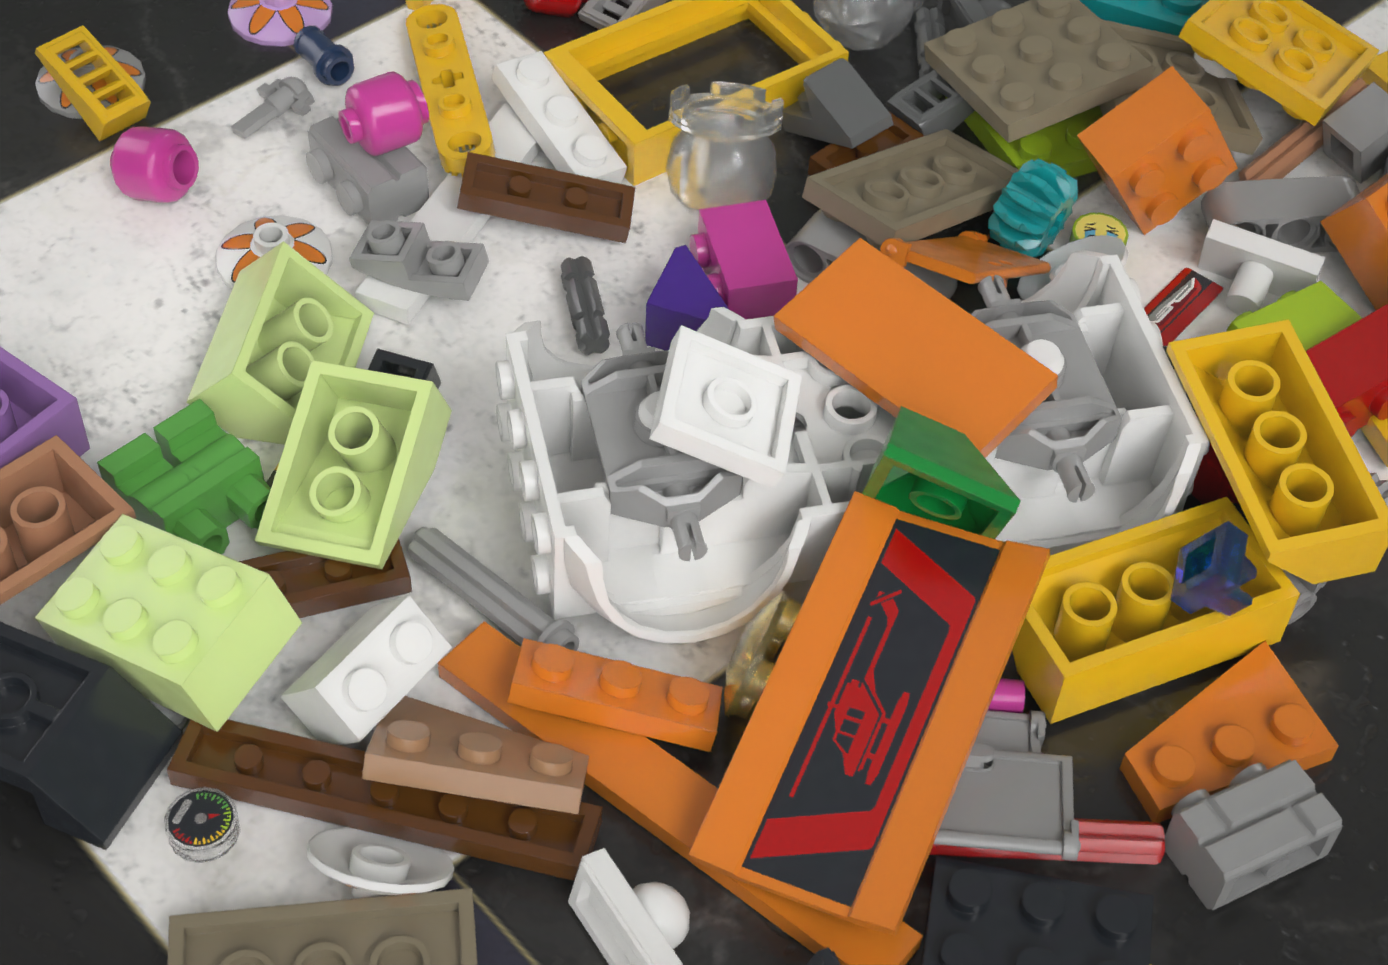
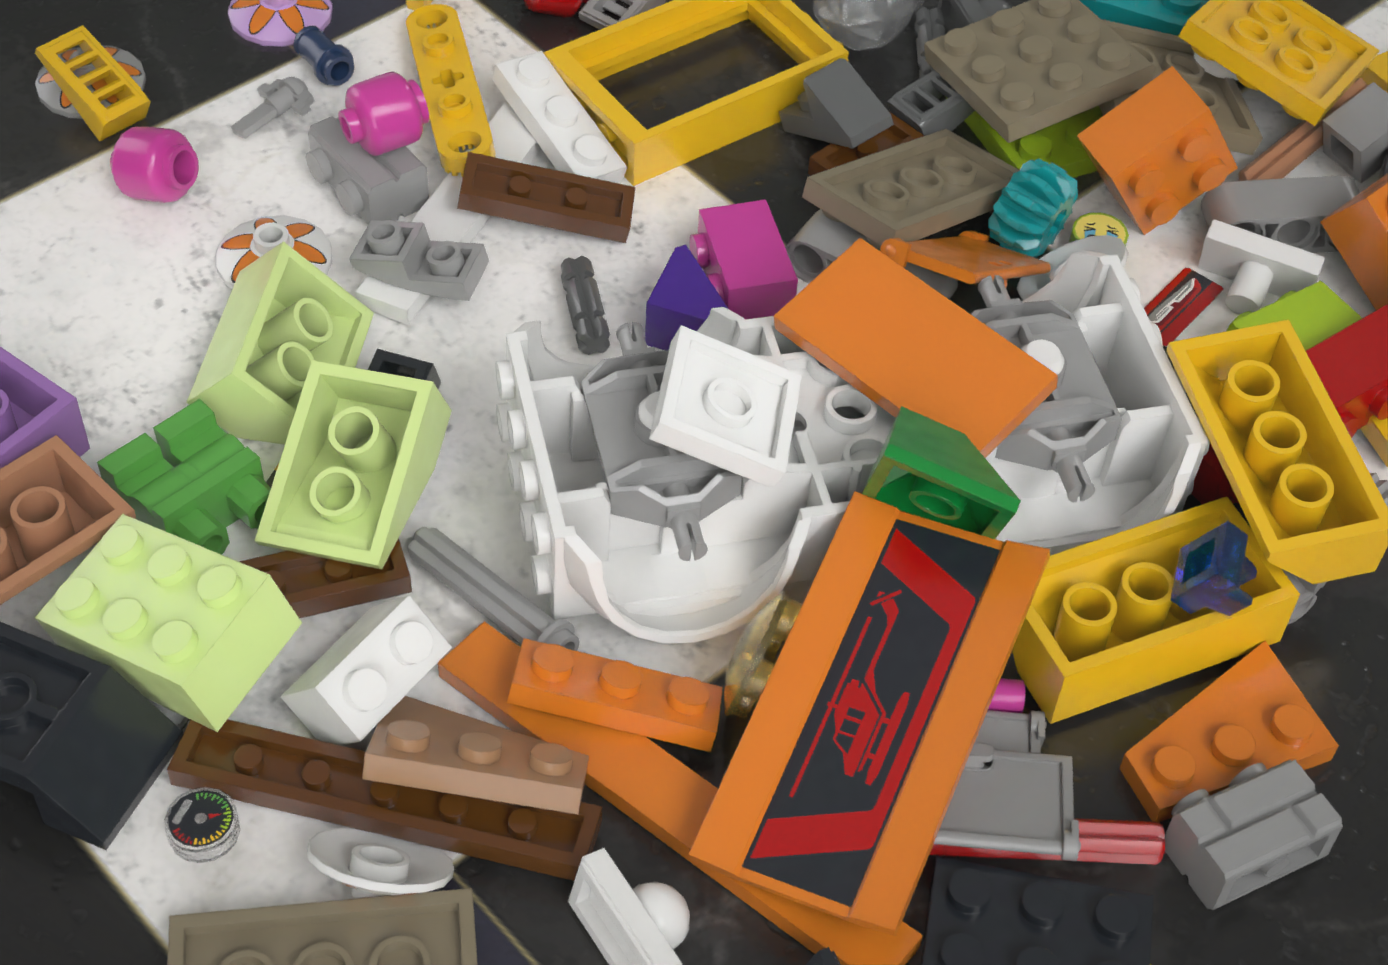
clear tile [666,82,784,218] -> none

